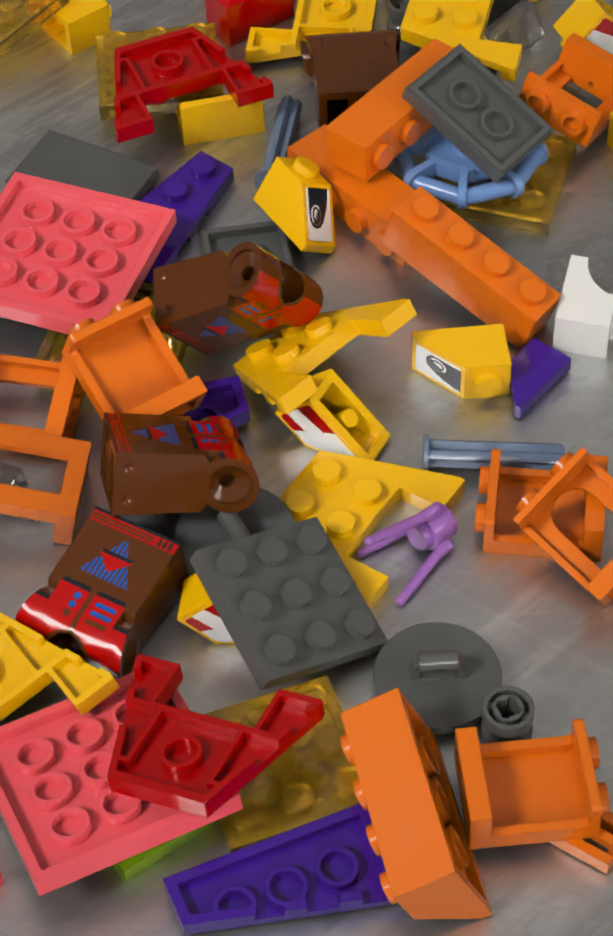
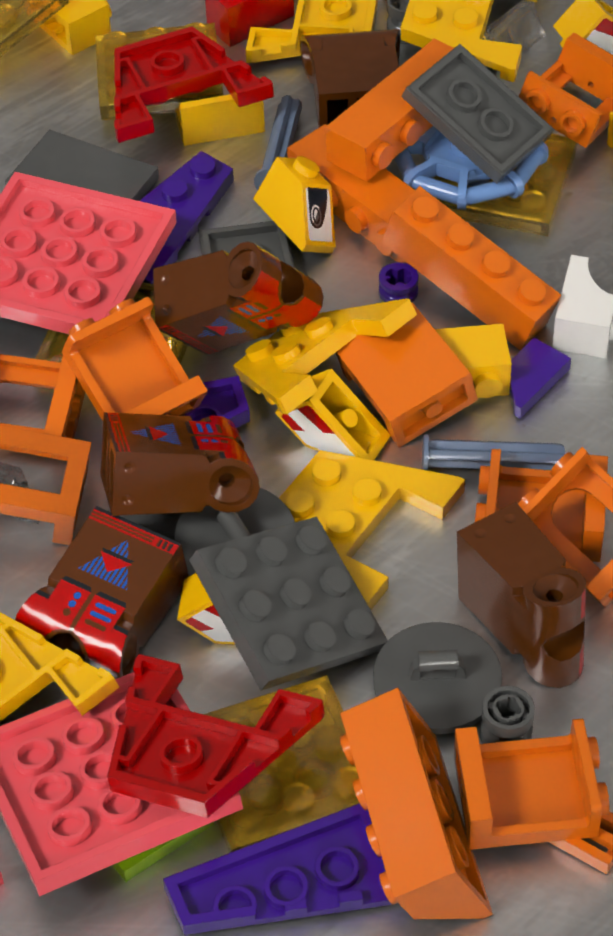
medium lavender plant [356,502,458,606] -> none
none -> orange panel [335,303,478,448]
none -> dark purple bush [379,262,419,303]
none -> reddish brown piece [457,502,586,688]

